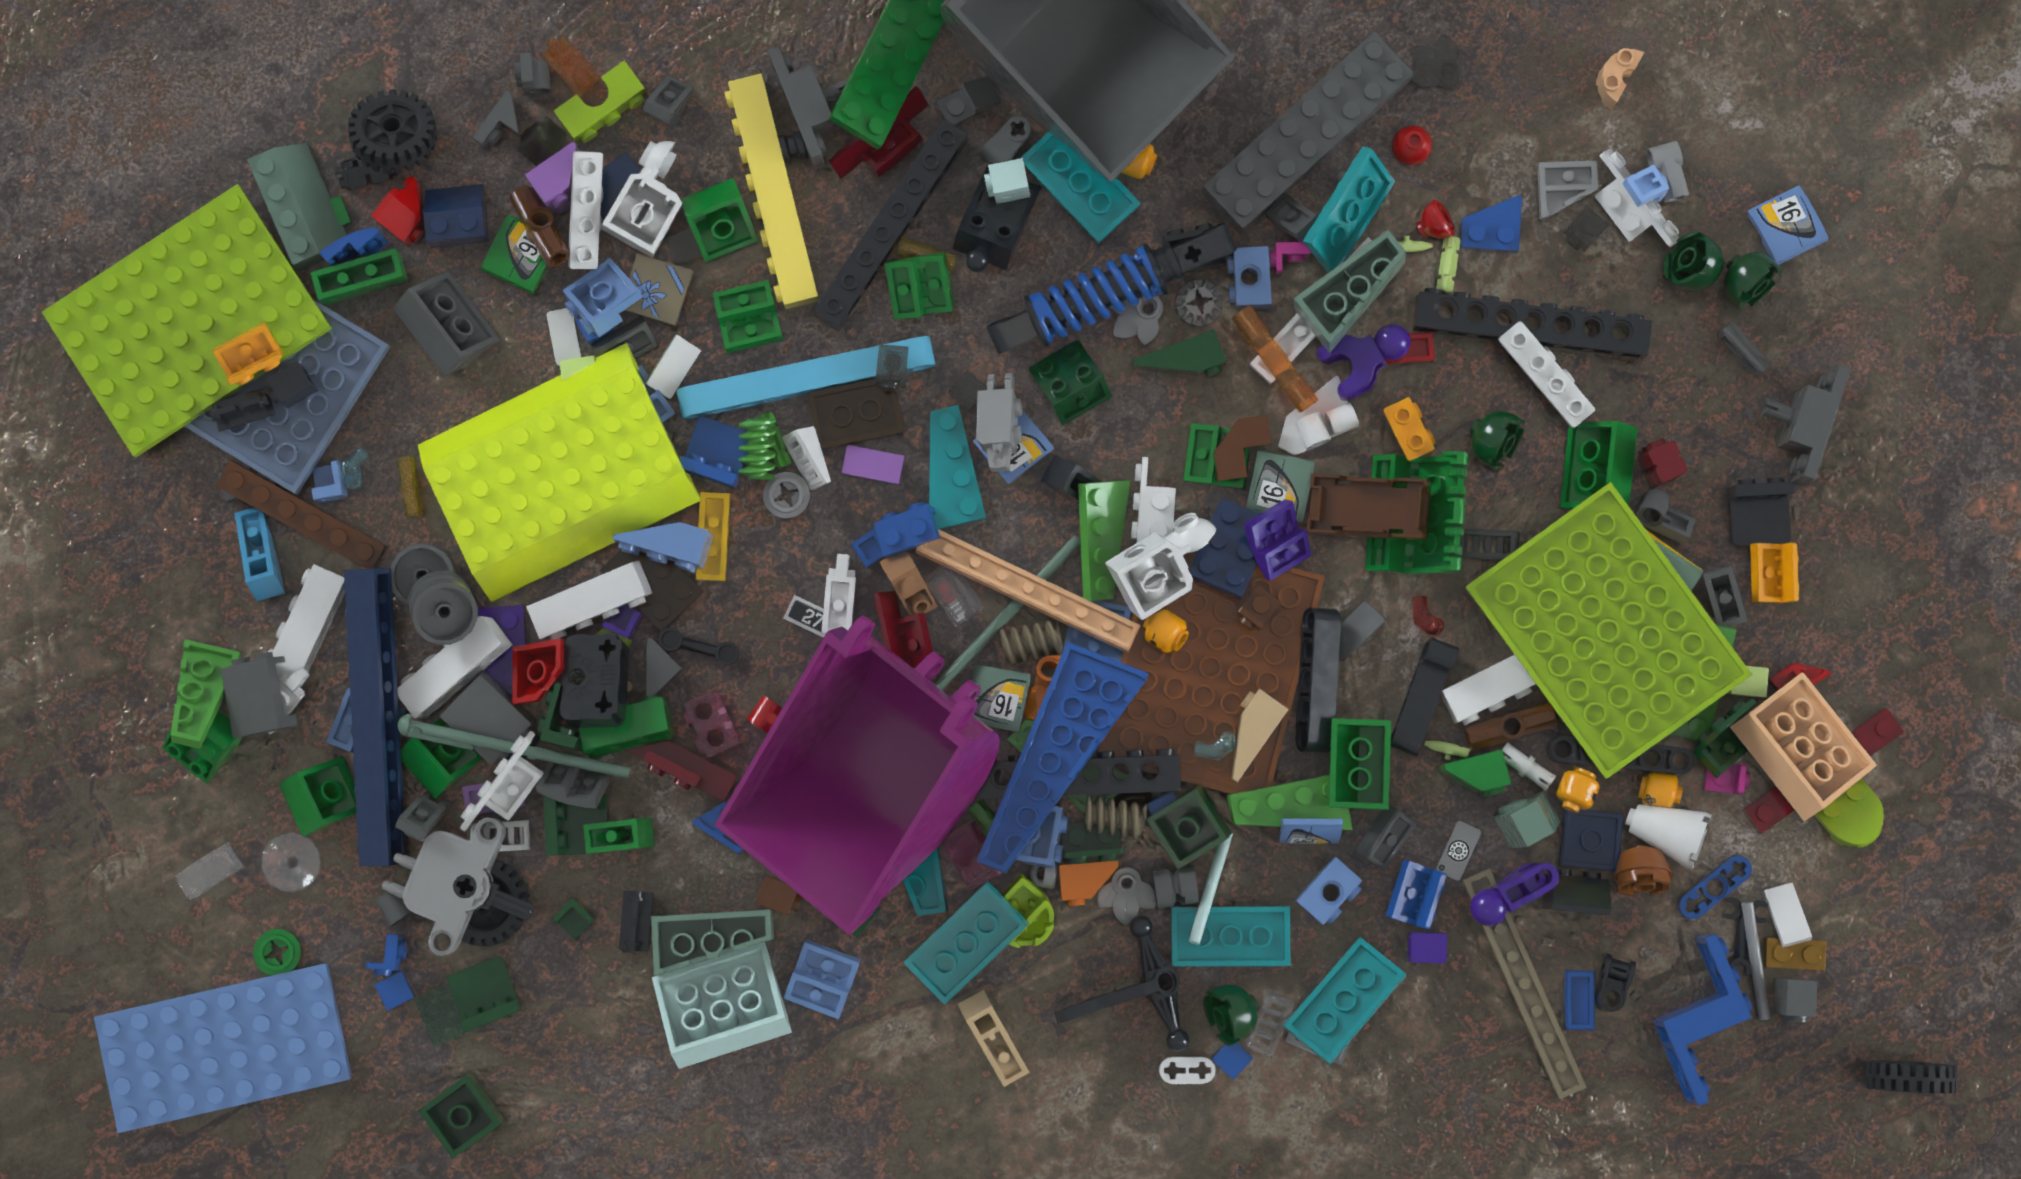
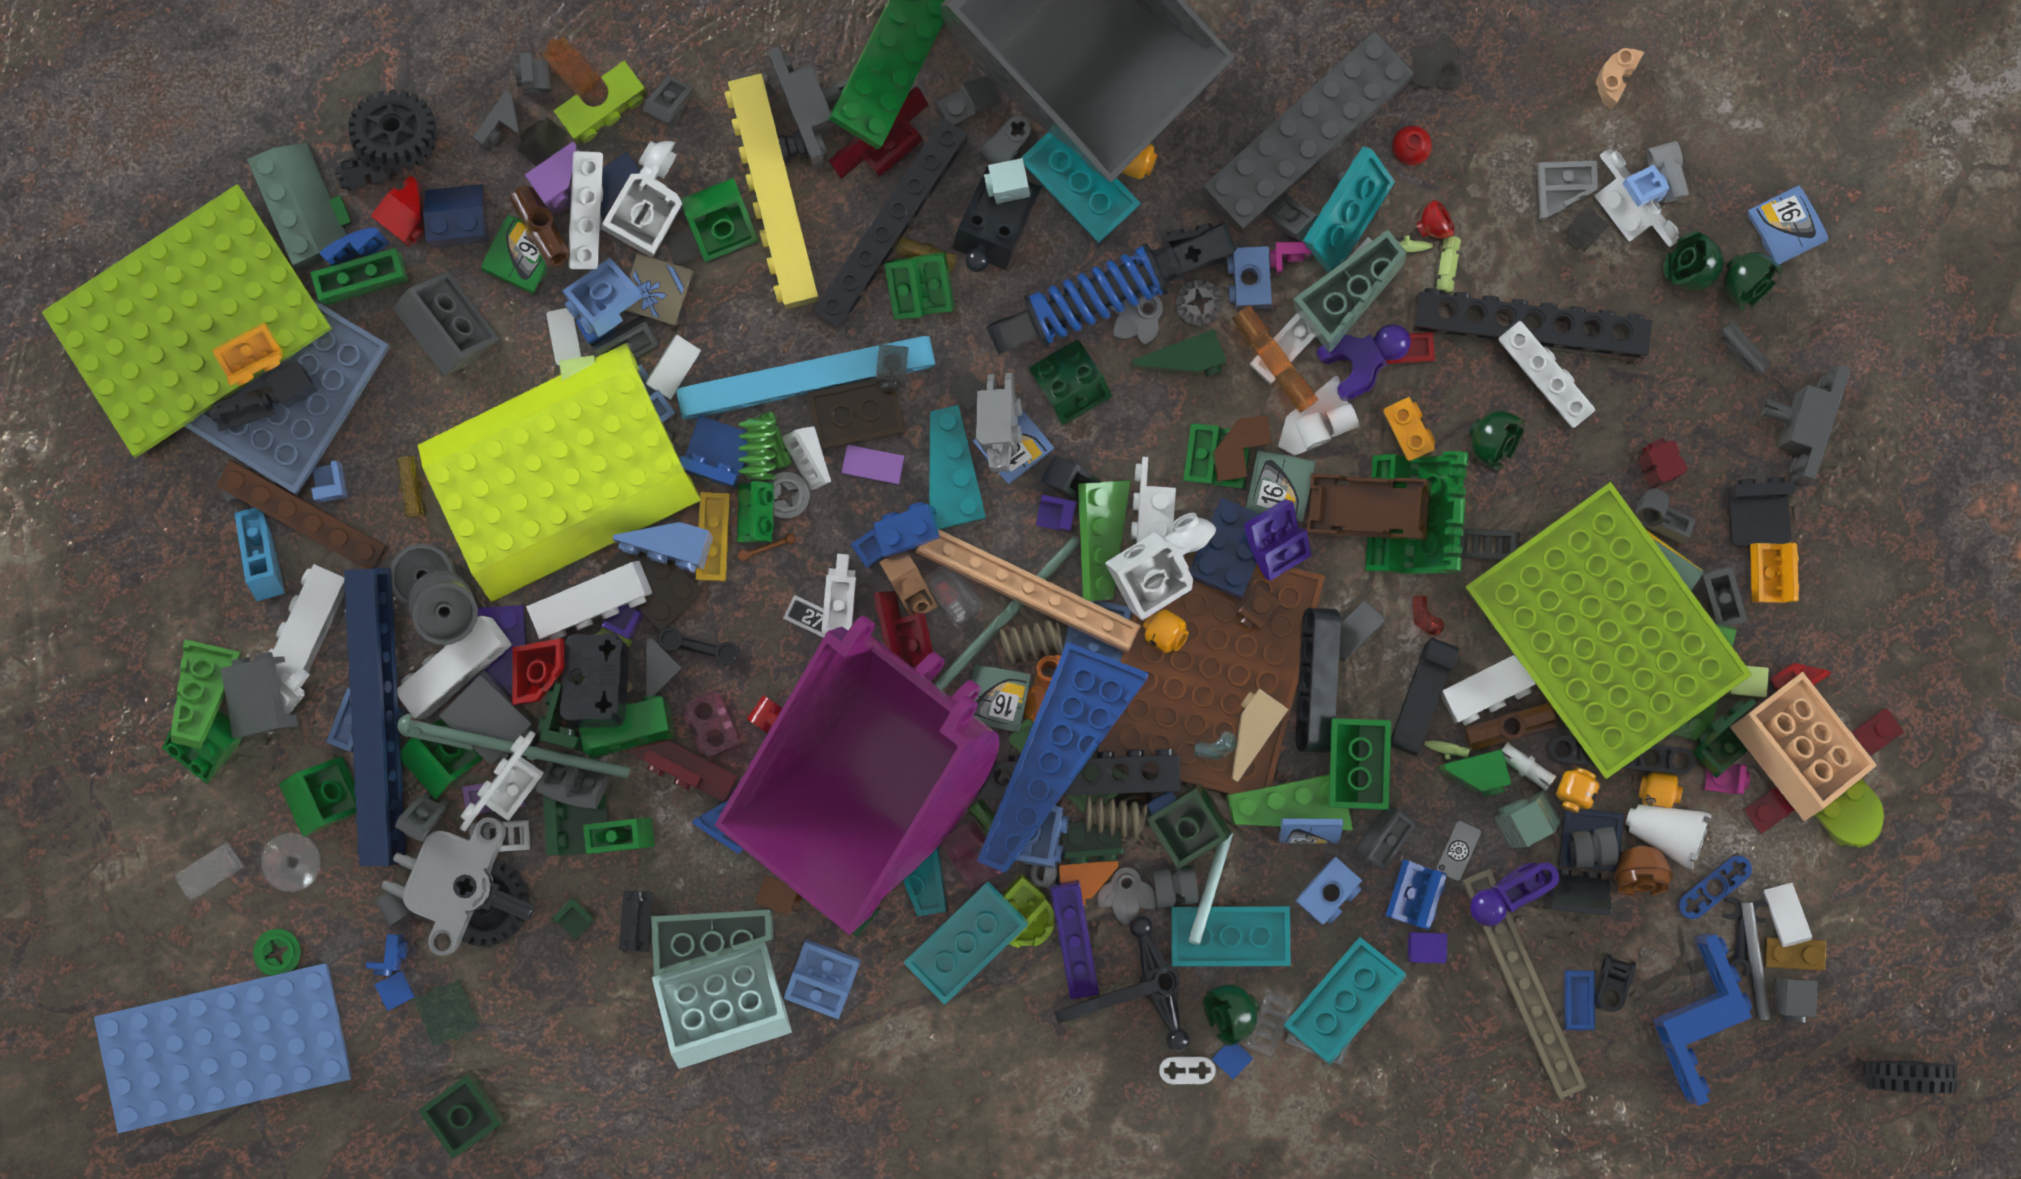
clear light blue arm [341,446,370,490] -> none
dark green bracket [446,956,522,1033] -> none
green slope [712,279,783,354] -> none
tan slope [958,989,1030,1087] -> none
blue wing [1460,195,1522,253] -> none
green slope [1560,421,1638,510] -> none
none -> green bracket [737,481,774,543]
none -> dark orange hinge [737,533,796,562]
none -> dark purple panel [1036,495,1076,533]
none -> dark purple tile [1050,880,1099,1000]
none -> dark grey wheel [1569,827,1618,869]

